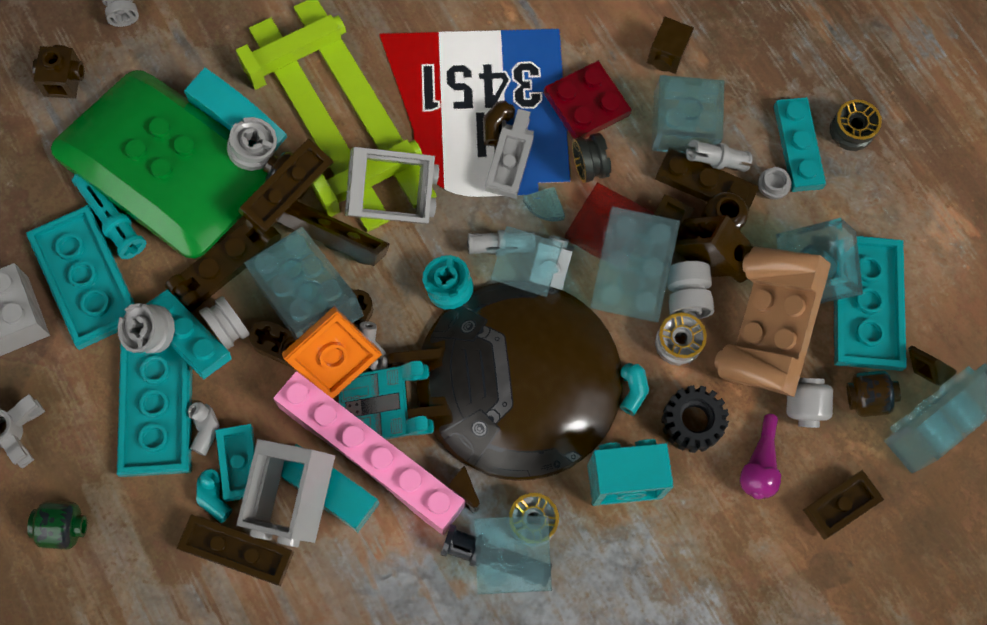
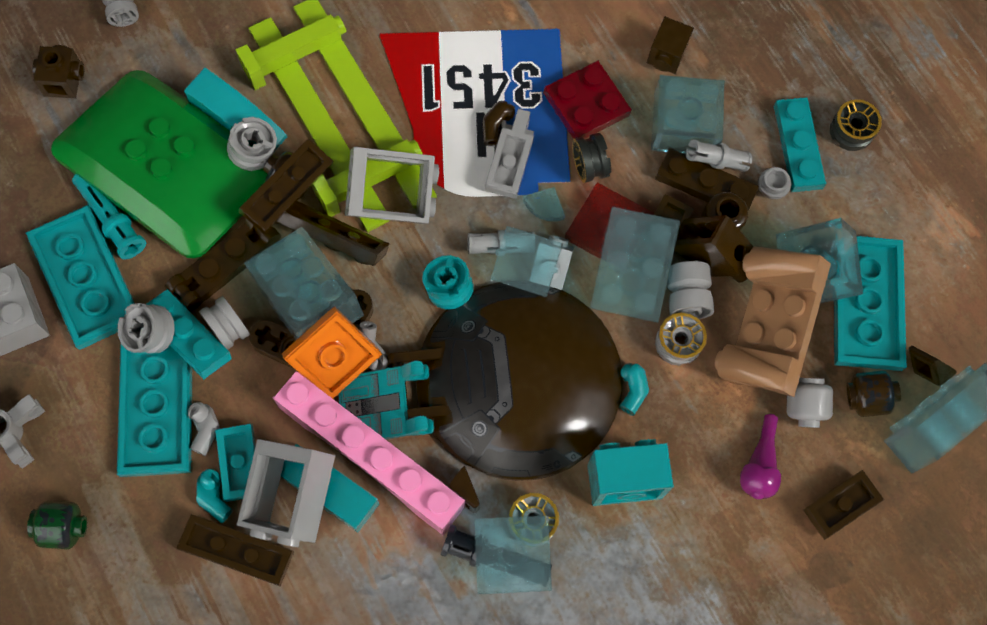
black tyre [662,385,729,453] -> none

